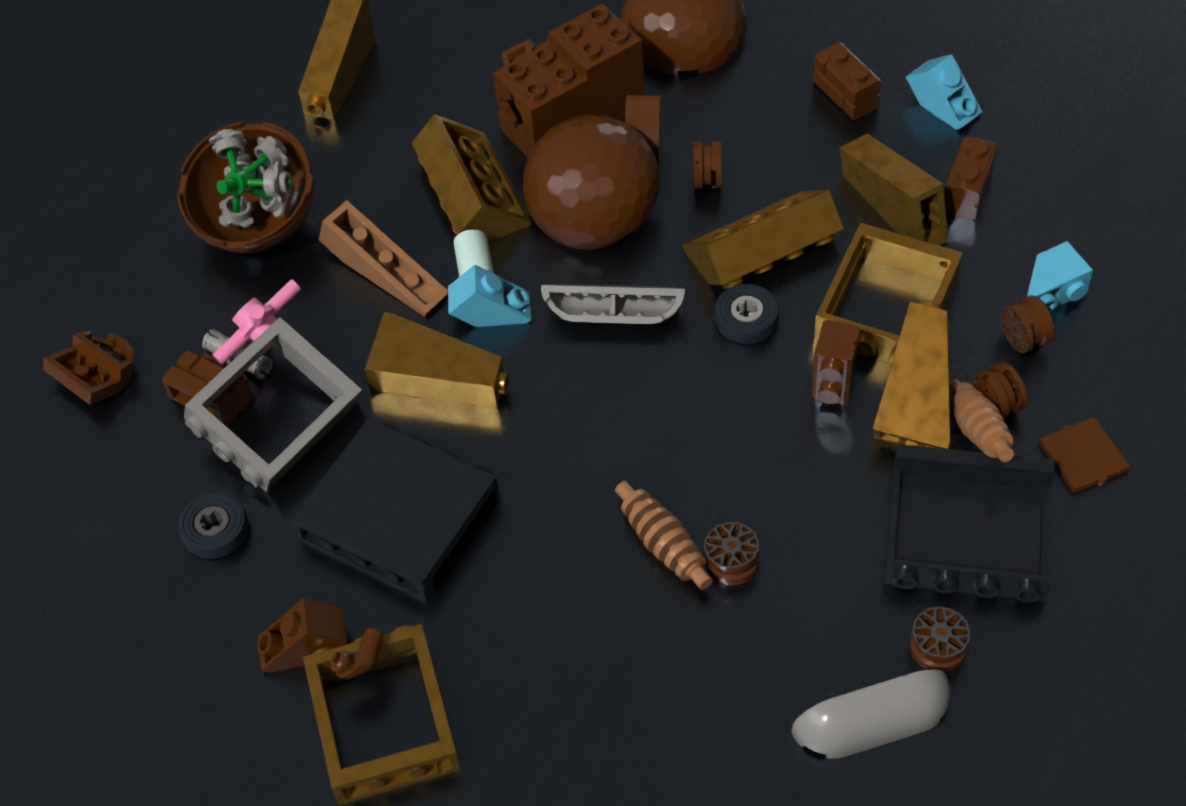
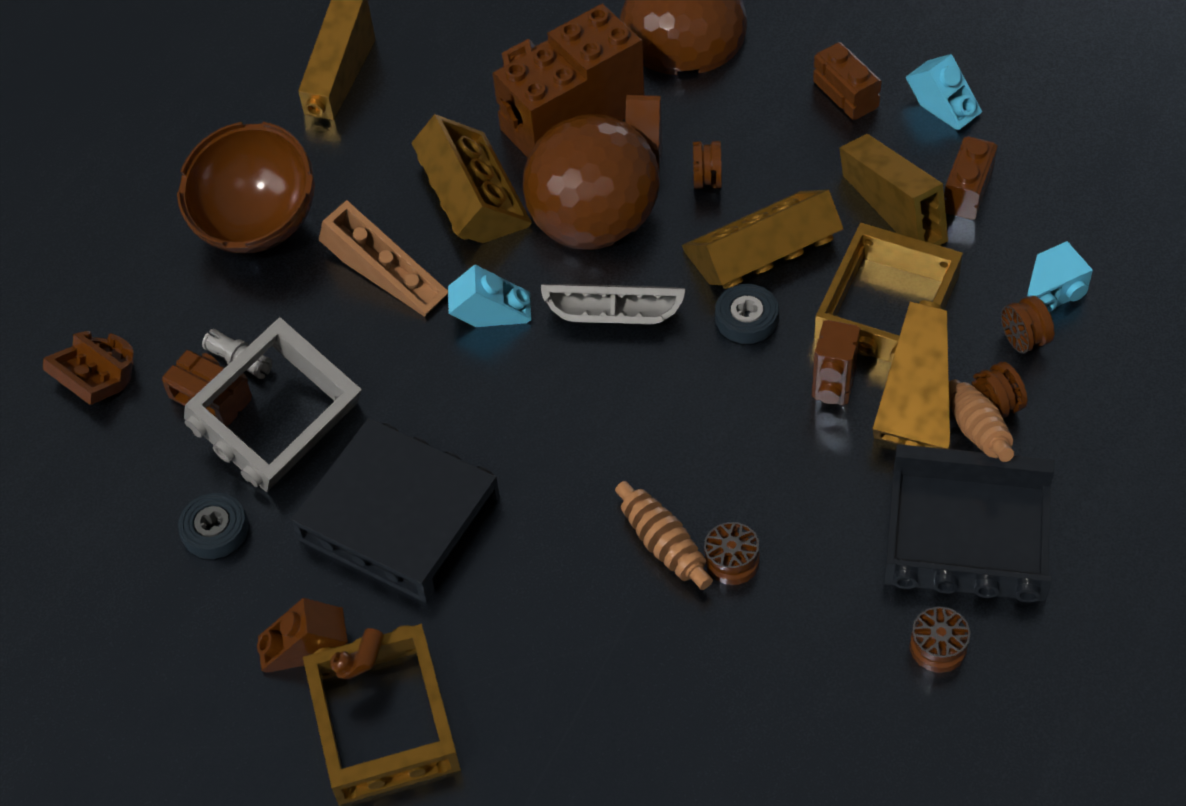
light grey plant [209,129,292,228] -> none
bright pink bar [212,279,301,365] -> none
pearl gold slope [365,312,509,408] -> none
light aqua piece [453,230,494,277] -> none
light grey brick [791,670,951,759] -> none
reddish brown piece [1038,417,1130,493] -> none

